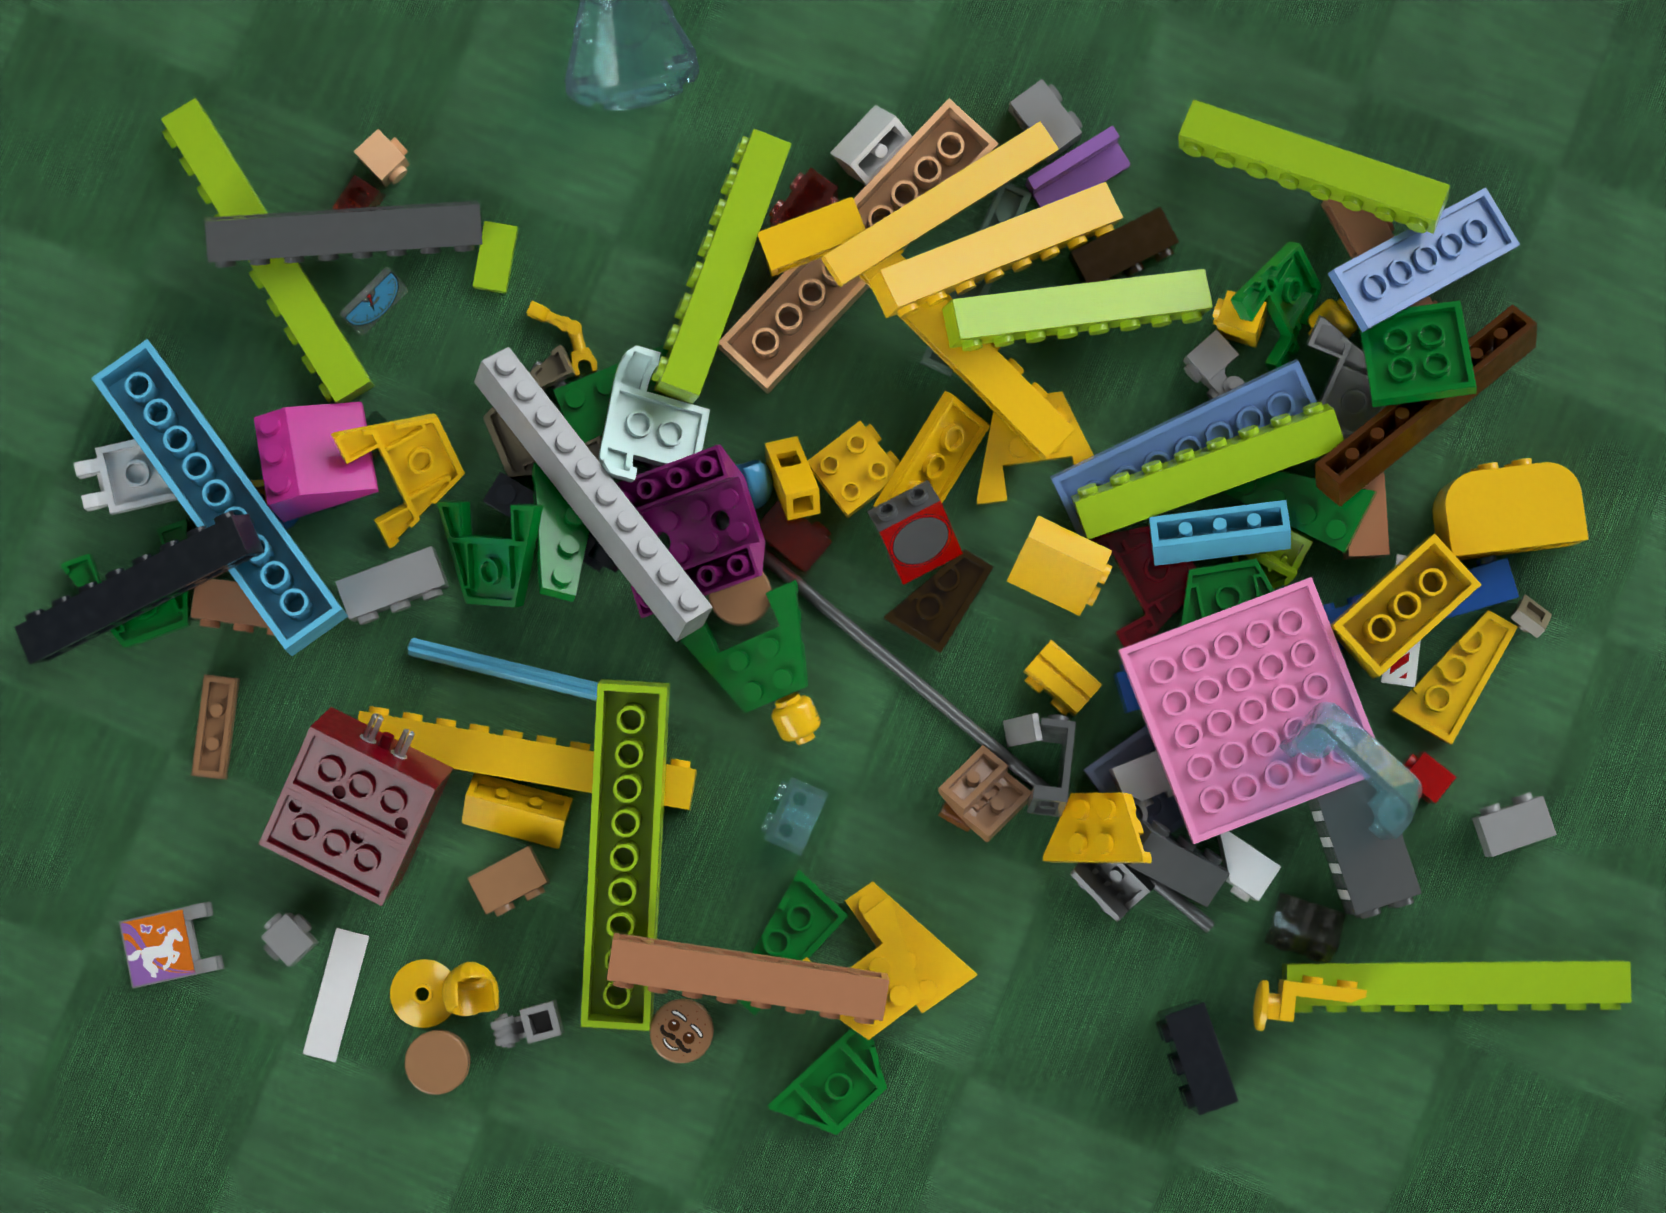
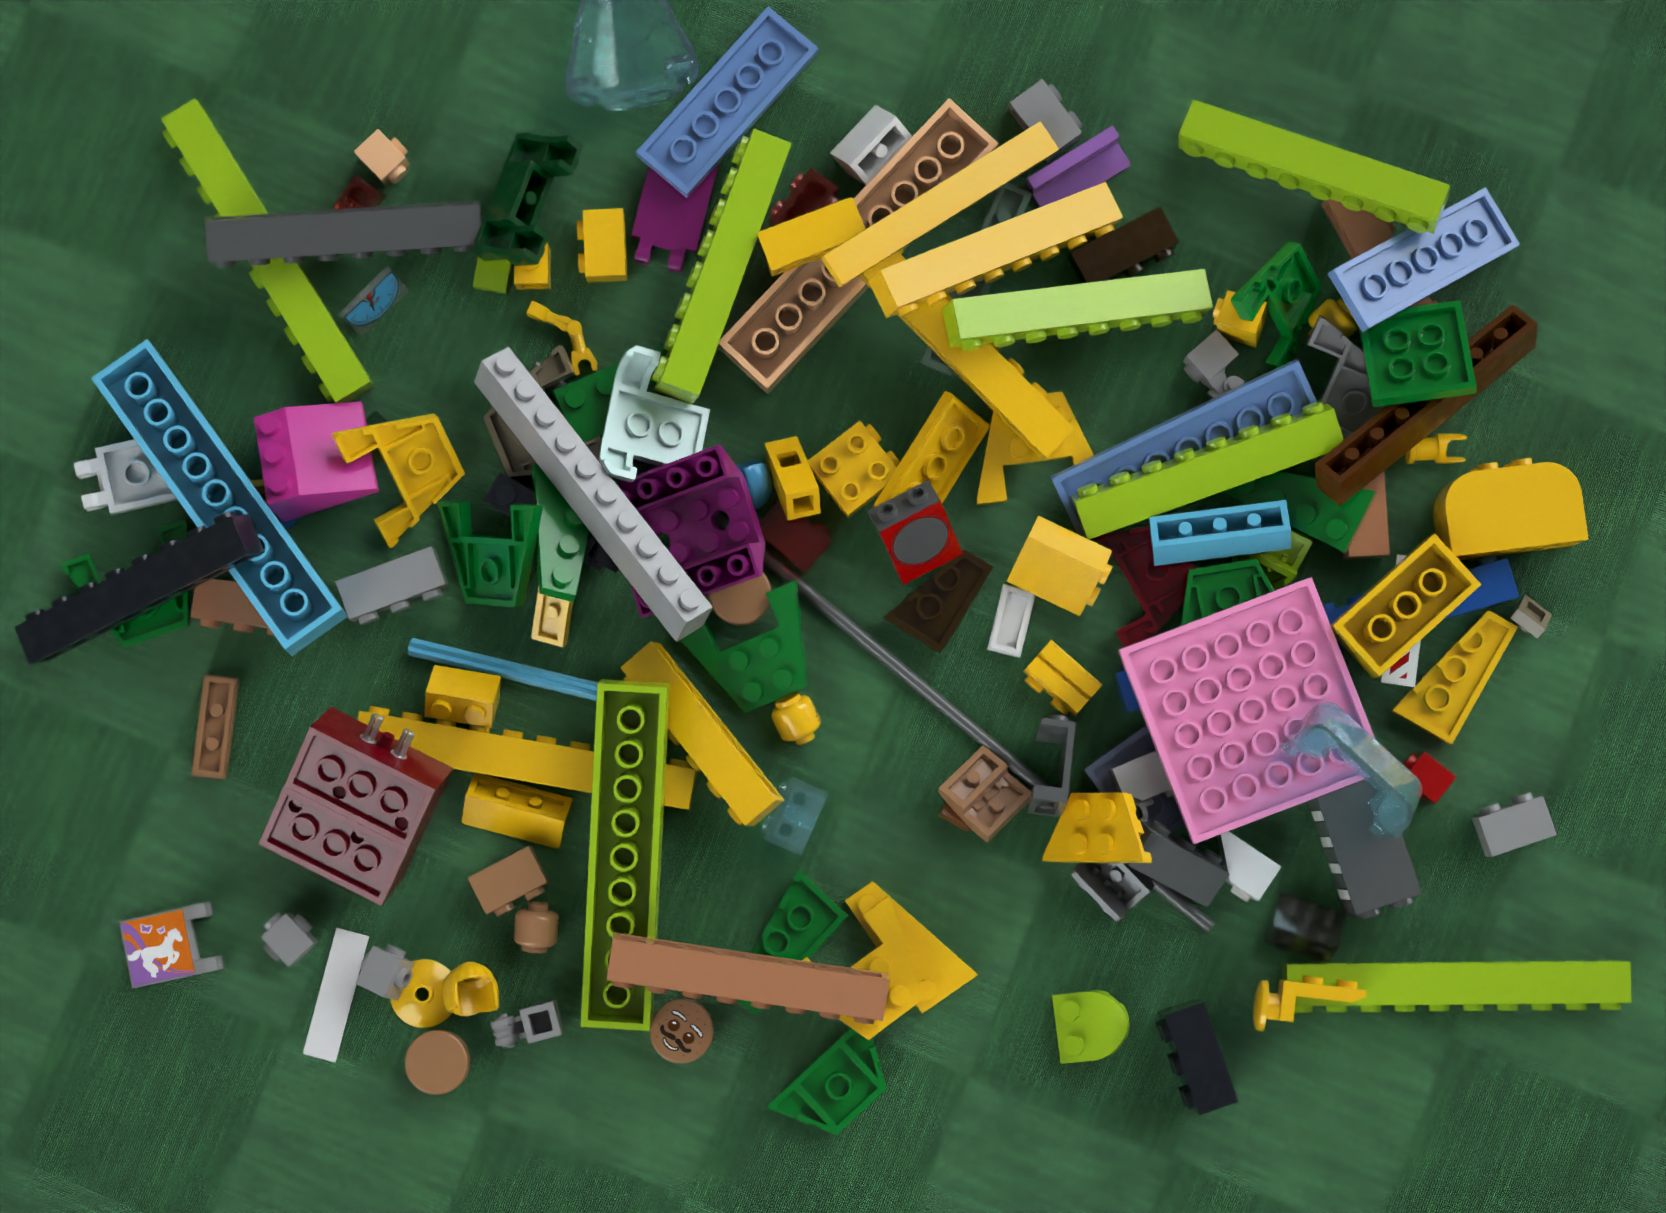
light grey piece [1003,713,1043,747] -> none
none -> light grey brick [355,944,415,1000]
none -> yellow brick [424,665,501,728]
none -> dark green bracket [471,132,583,266]
none -> medium nougat head [513,901,559,953]
none -> yellow brick [514,243,551,290]
none -> yellow hinge [531,586,573,647]
none -> yellow brick [577,208,628,283]
none -> yellow brick [620,641,785,826]
none -> magenta tile [631,163,720,274]
none -> medium blue plate [636,6,819,198]
none -> white tile [987,584,1035,658]
none -> lime slope [1052,990,1130,1064]
none -> yellow piece [1405,433,1467,464]

